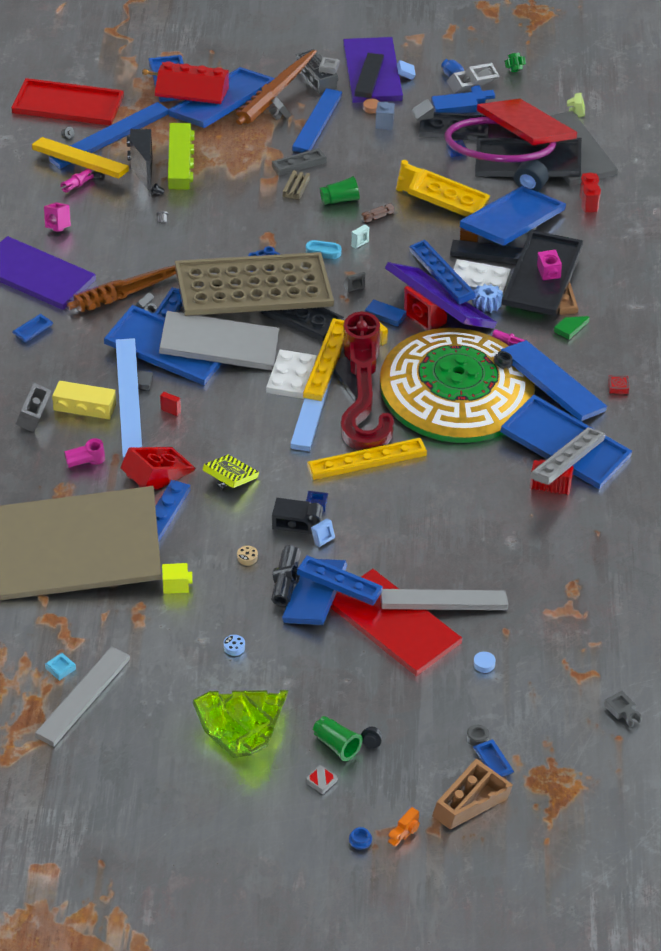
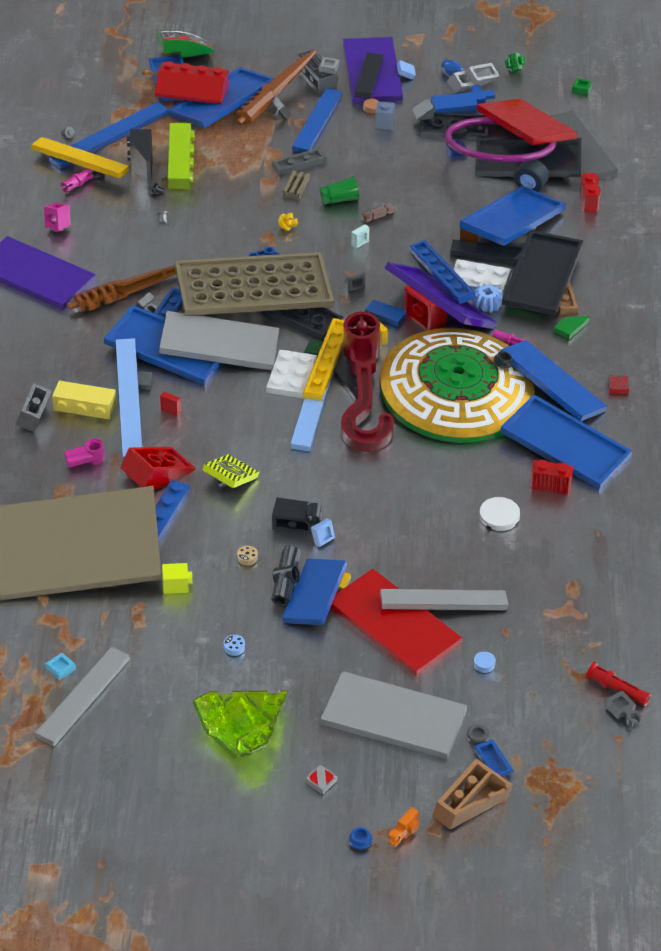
red tile [11,78,124,126] -> none
blue tile [12,314,53,343] -> none
blue plate [297,555,383,606] -> none
medium azure tile [306,240,342,259] -> none
clear blue tile [306,491,328,512] -> none
yellow tile [307,438,427,480] -> none
green plant [313,716,363,761] -> none
black plate [361,726,382,748] -> none
yellow hinge [396,160,490,217] -> none
light grey tile [530,427,605,485] -> none
dark pink brick [537,250,562,281] -> none
yellowish green tile [567,93,585,117] -> none
none -> green slope [156,30,214,58]
none -> yellow plate [278,213,298,231]
none -> dark green tile [304,339,323,356]
none -> light grey tile [320,671,467,760]
none -> white tile [479,497,520,531]
none -> green tile [571,78,593,96]
none -> red pin [585,661,651,707]

